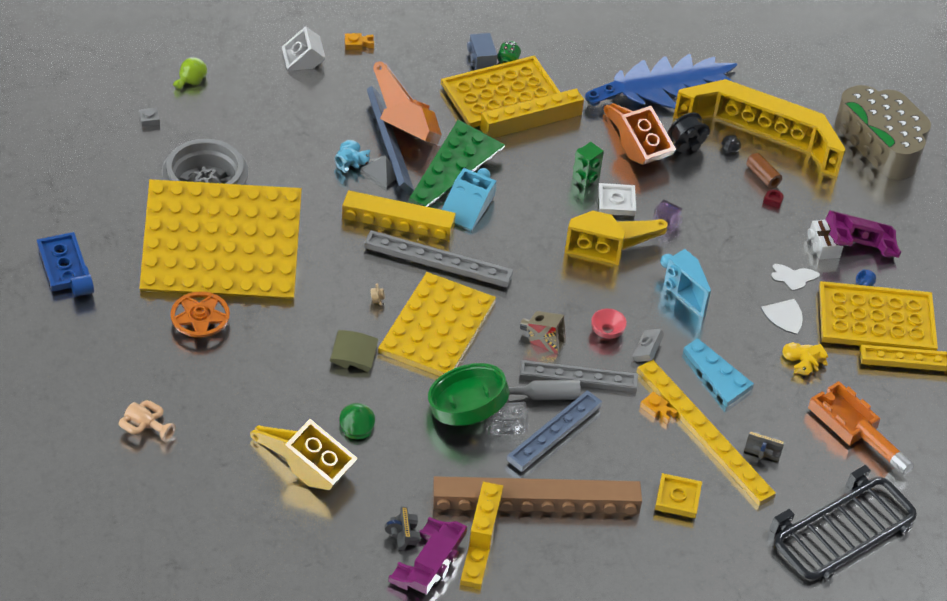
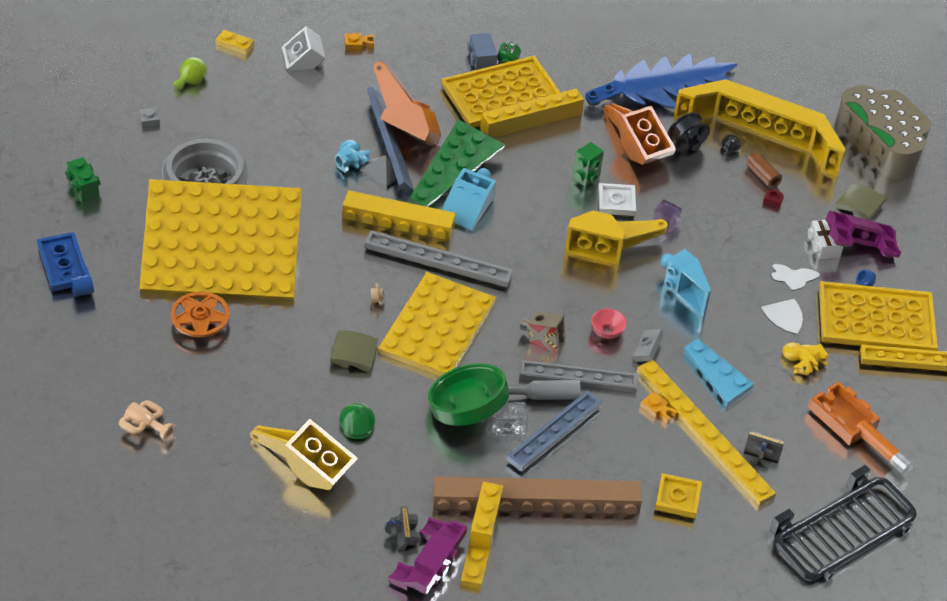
none -> green brick [65,157,101,202]
none -> yellow plate [216,30,254,55]
none -> olive slope [836,183,887,220]

